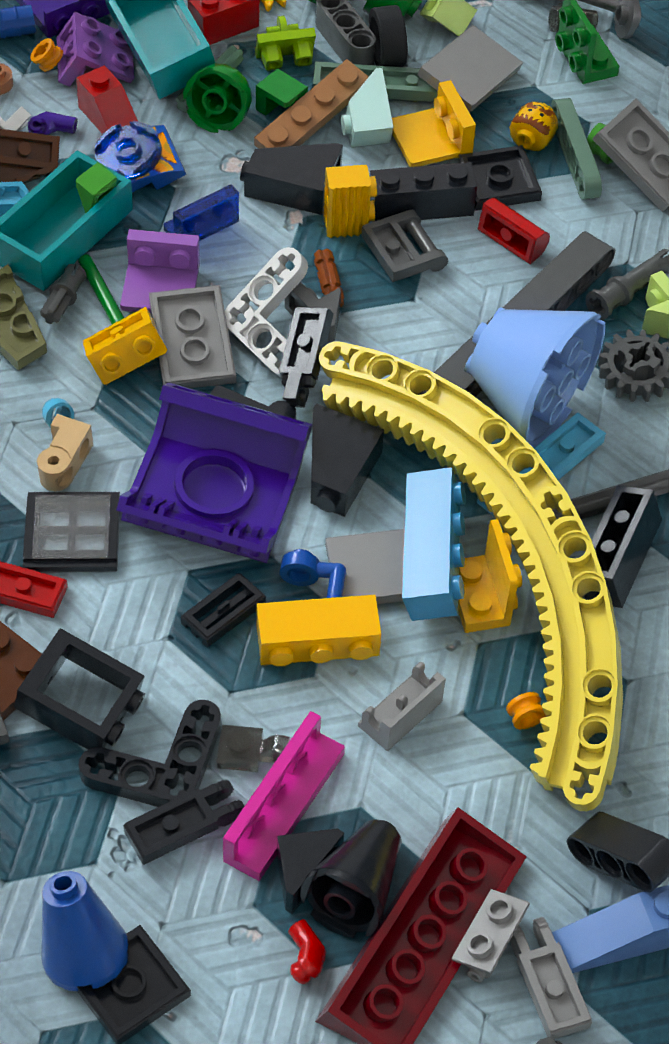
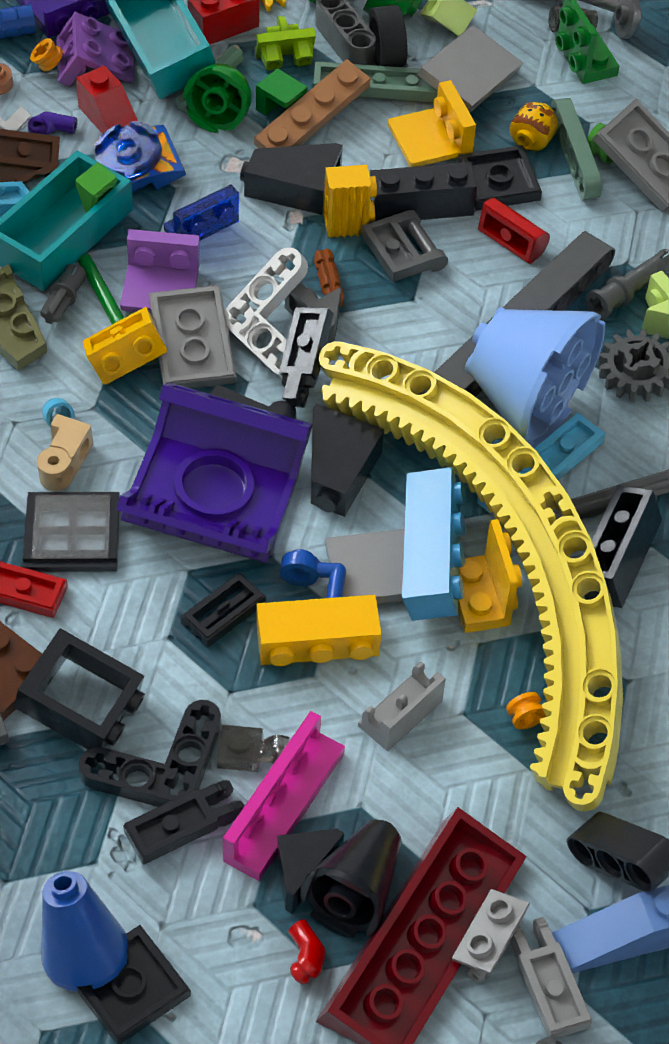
light aqua slope [341,68,394,147] -> none

